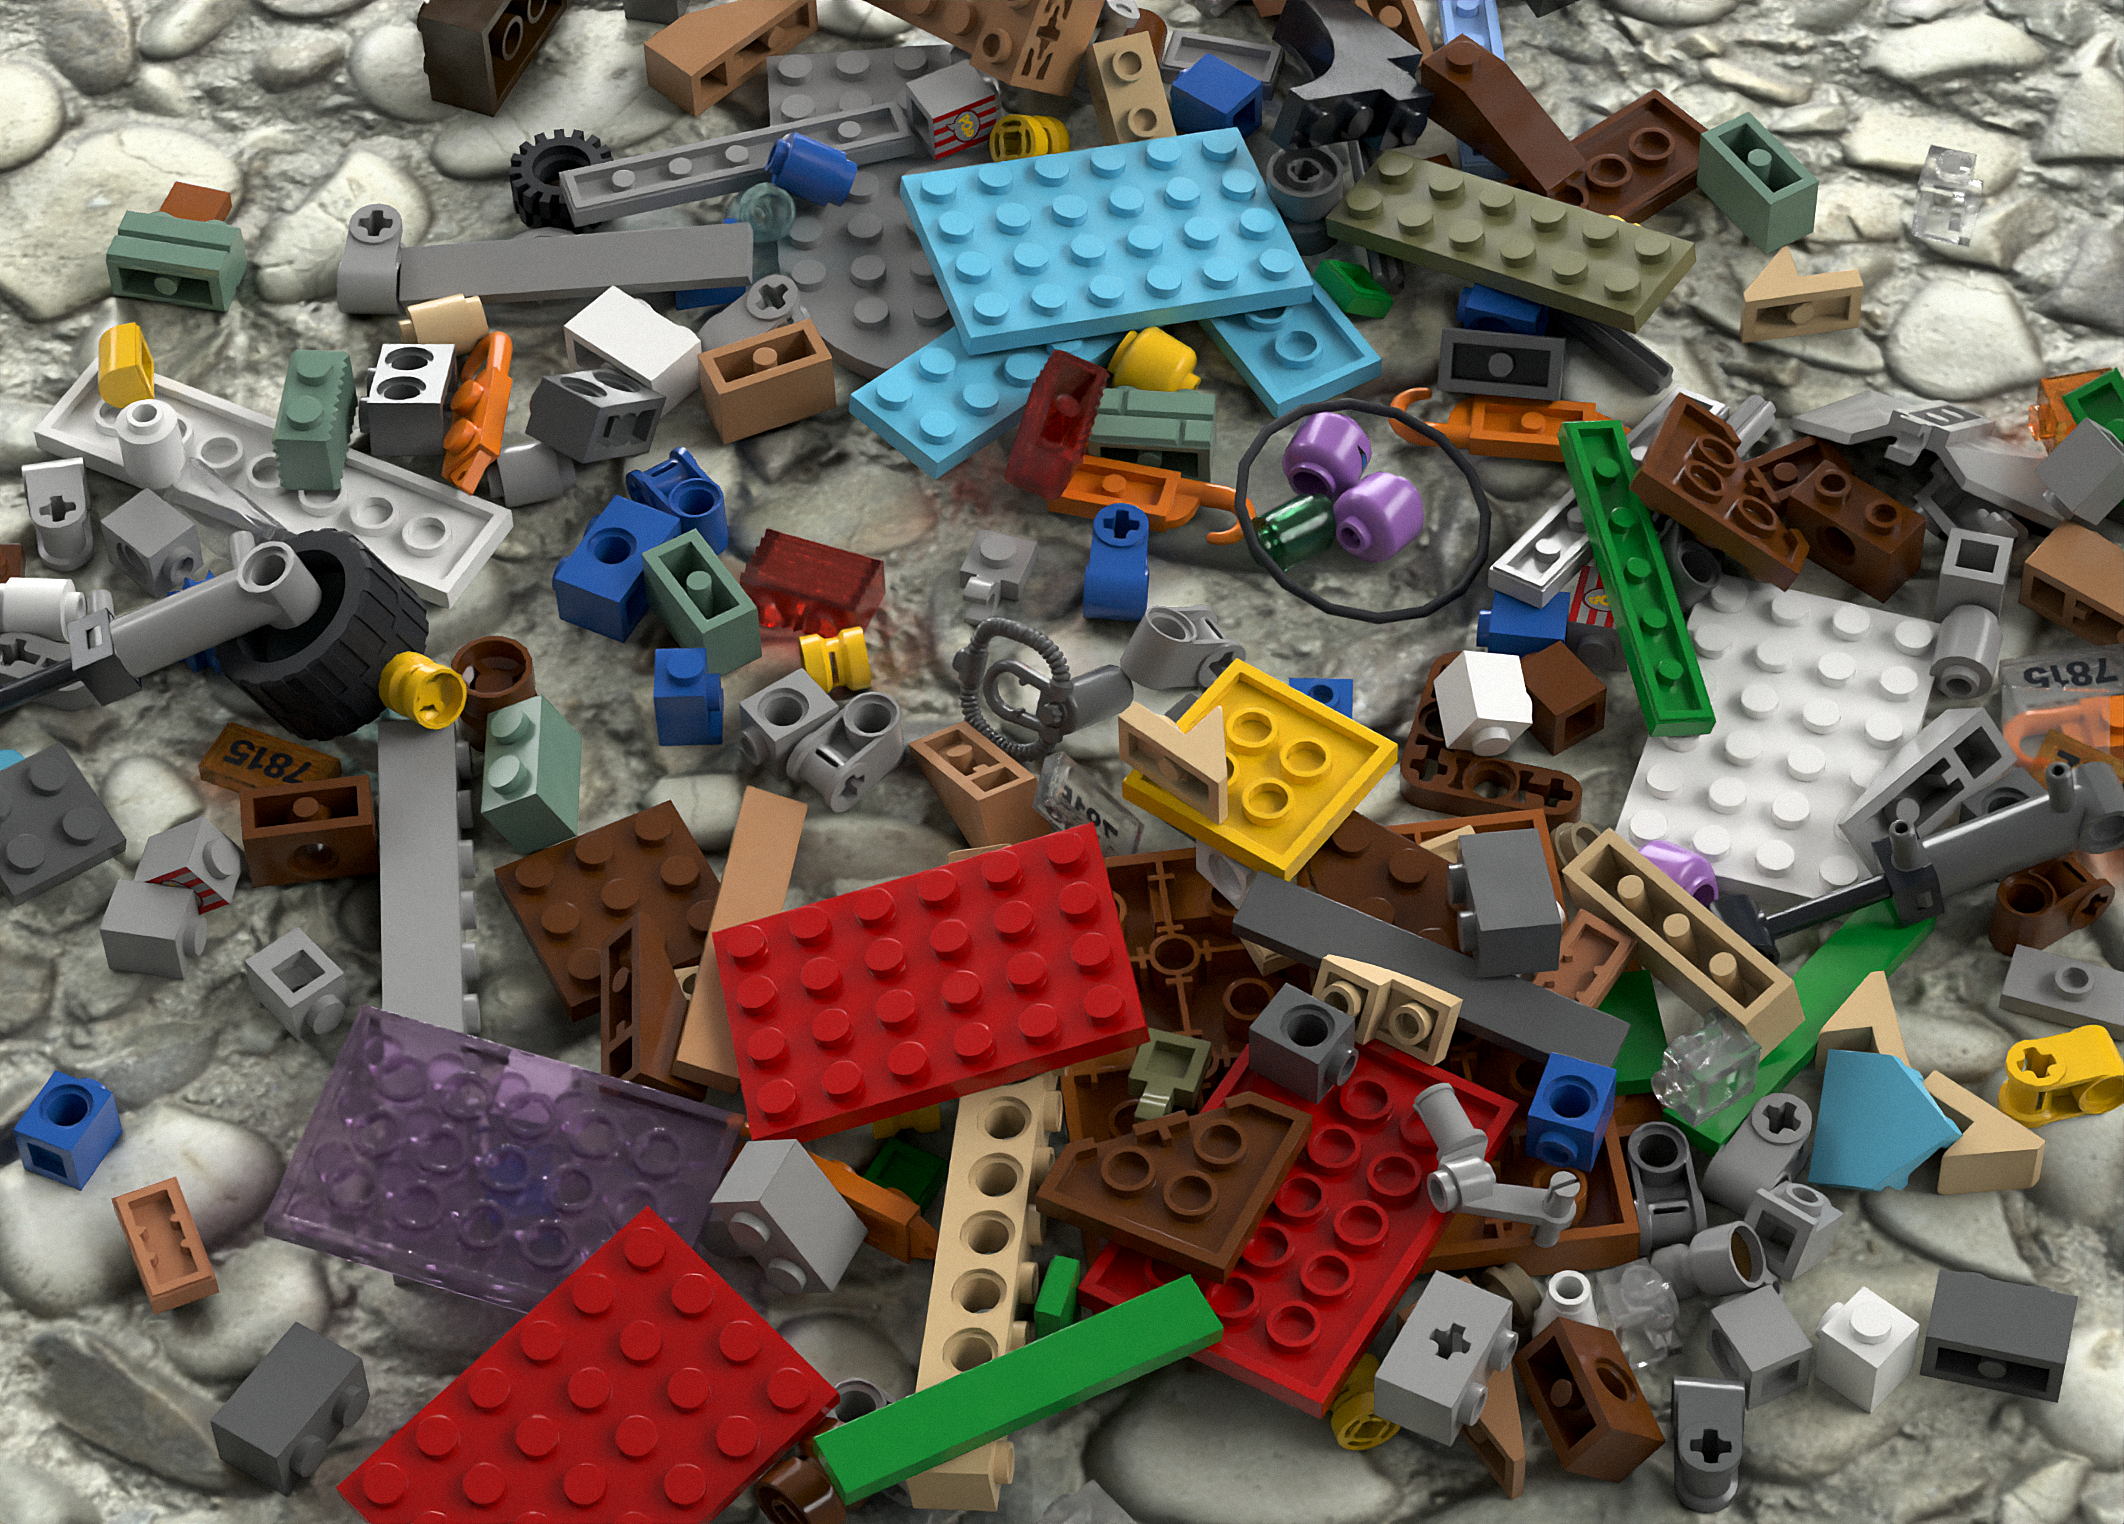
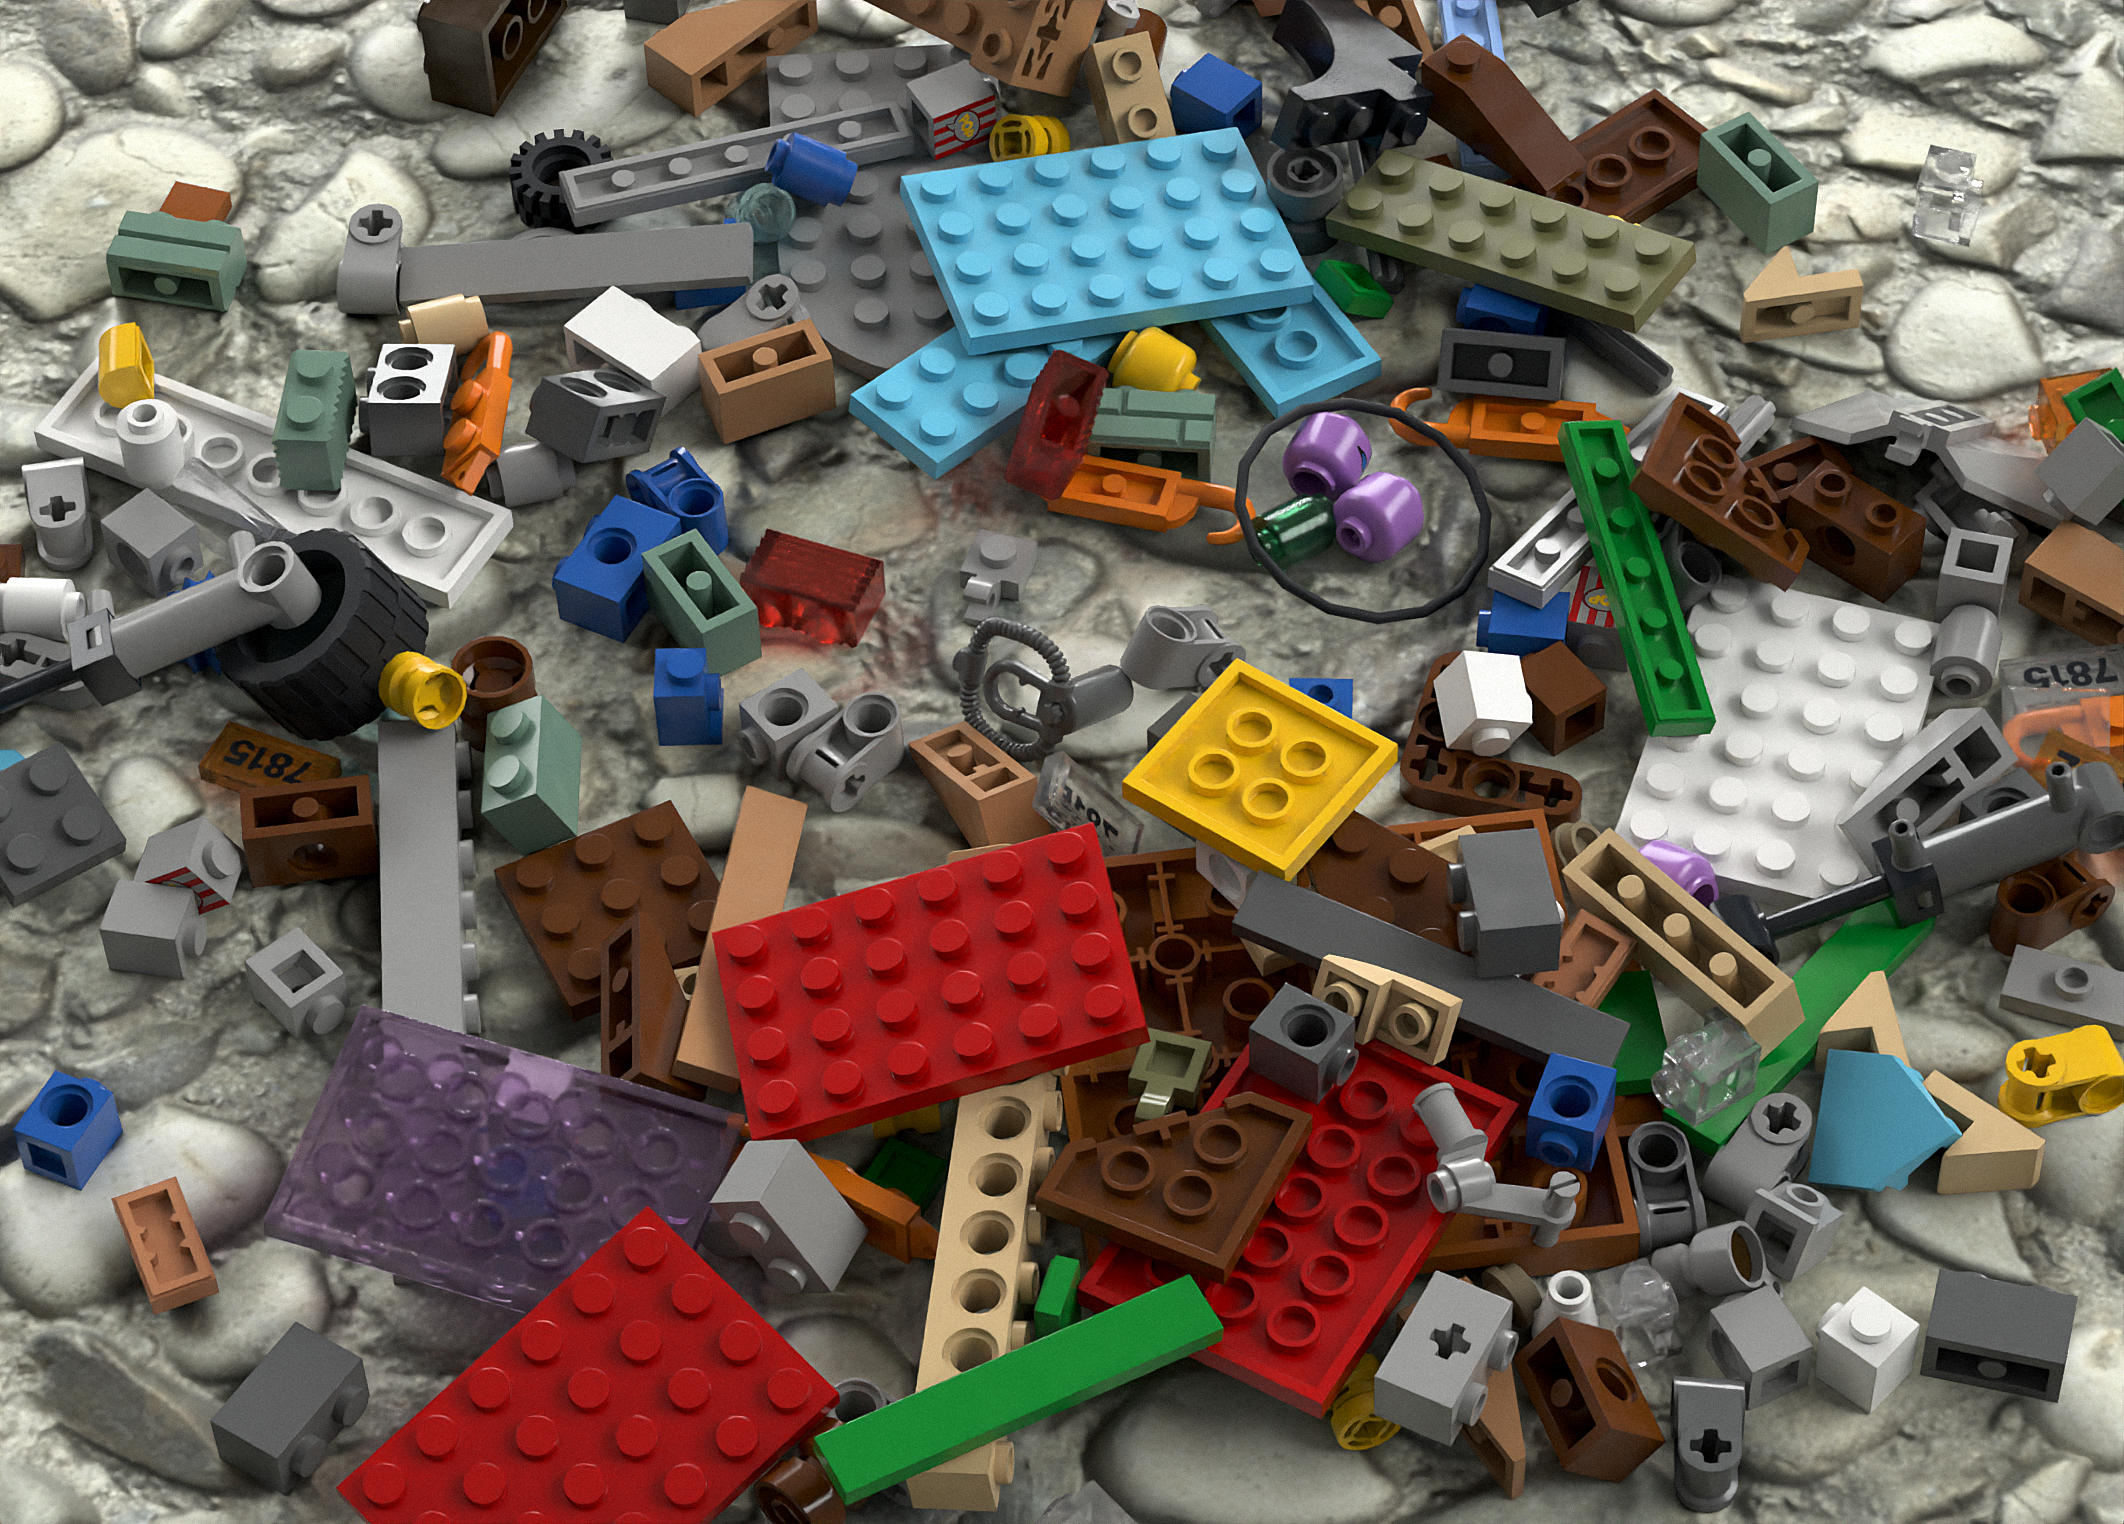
yellow wheel [798,626,871,695] -> none
blue piece [1083,503,1149,622] -> none
tan slope [1118,701,1228,825] -> none
light grey tile [1160,29,1285,101] -> none

